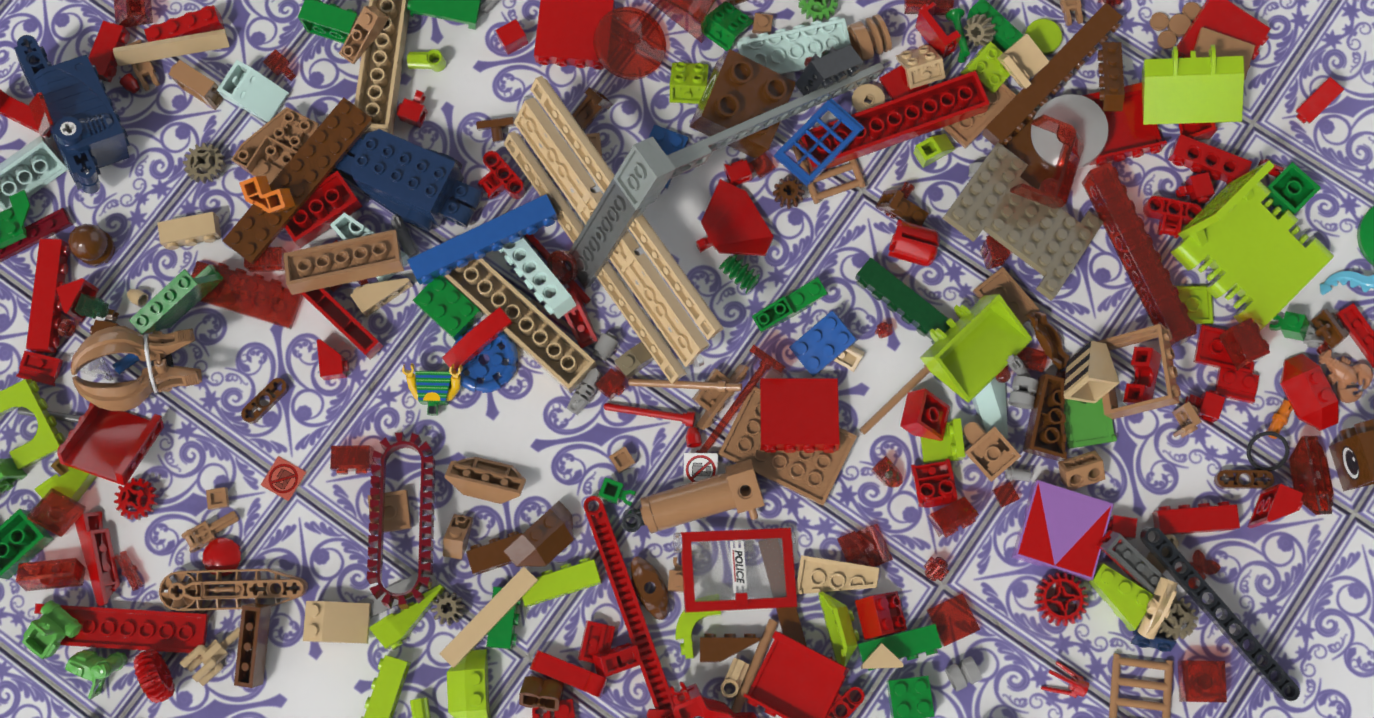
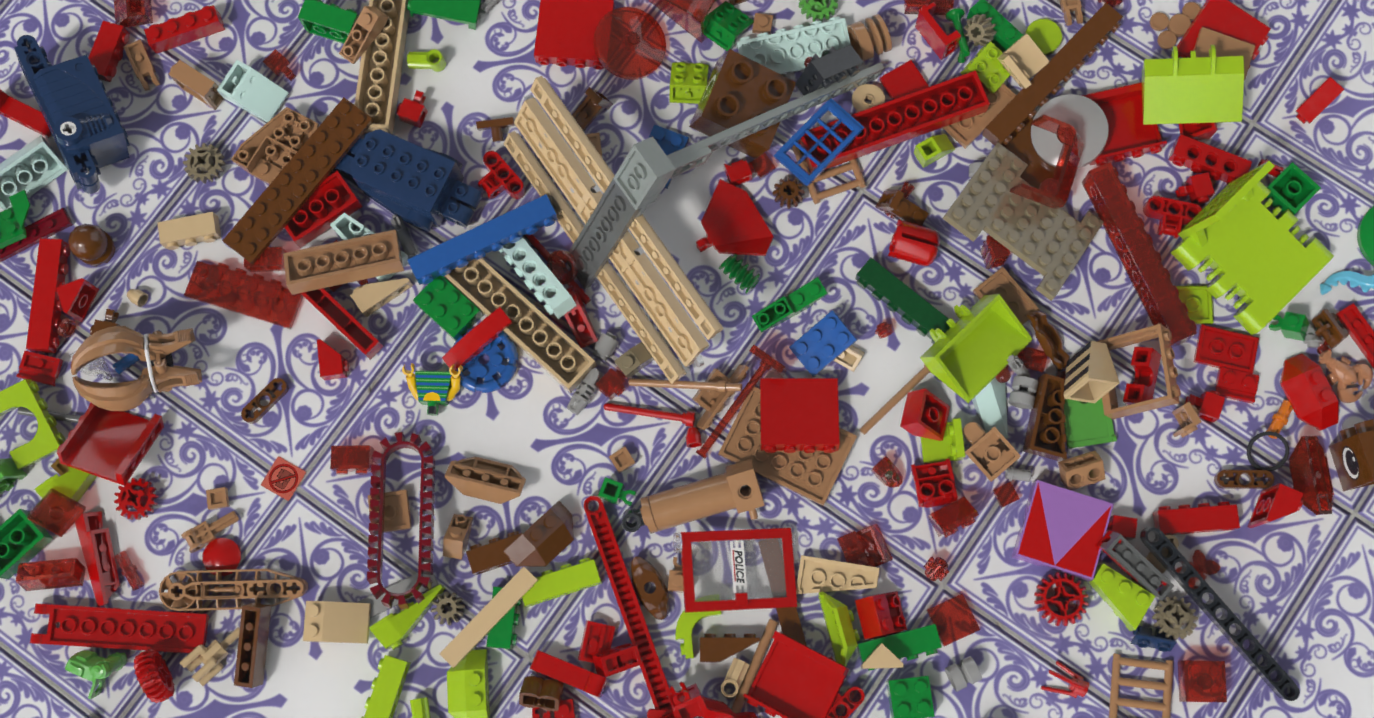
bright green piece [22,600,82,659] -> none
clear red piece [29,92,54,136] -> none
clear green brick [74,293,109,319] -> none
tan tile [113,29,230,66] -> none
red hose [119,73,140,93] -> none
green panel [129,264,224,335] -> none
orange brick [239,176,295,213] -> none
red piece [495,19,529,55] -> none
sticker [684,453,718,485] -> none
tan bracket [896,45,945,89] -> none
reddish brown brick [1097,42,1125,111] -> none
tan pin [1138,577,1178,639] -> none
clear red brick [1219,318,1270,370] -> none

